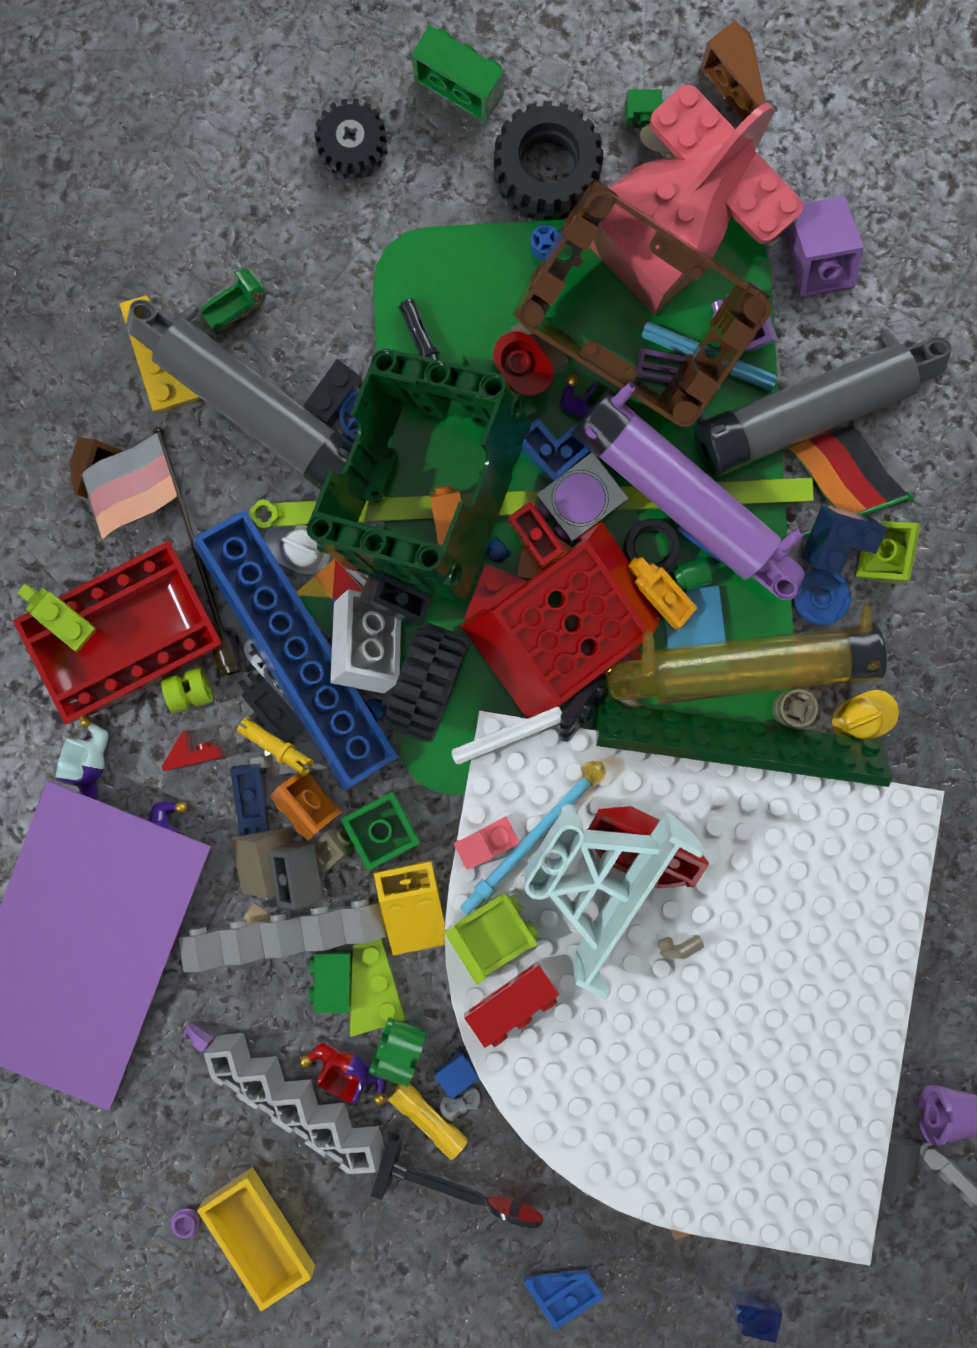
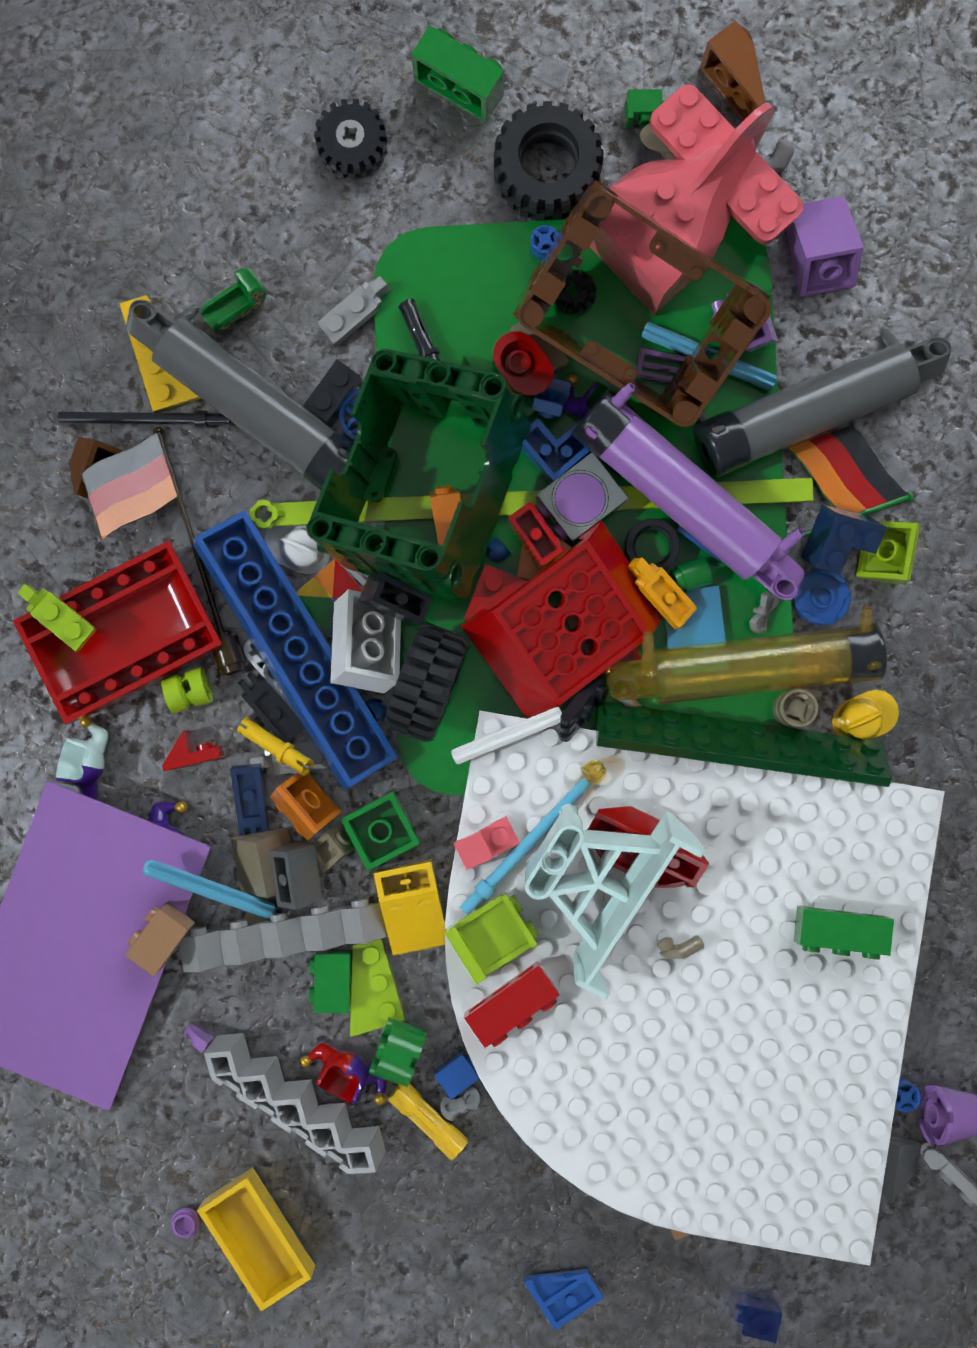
black piece [371,1132,543,1228] -> none
none -> black bar [58,410,231,428]
none -> medium nougat brick [125,902,195,977]
none -> medium azure axle [143,859,276,919]
none -> light grey hinge [317,276,391,346]
none -> blue bracket [532,377,572,419]
none -> black gear [554,268,597,315]
none -> light grey piece [749,591,779,634]
none -> light grey arm [766,139,794,173]
none -> green brick [793,906,894,960]
none -> blue wheel [895,1078,921,1113]

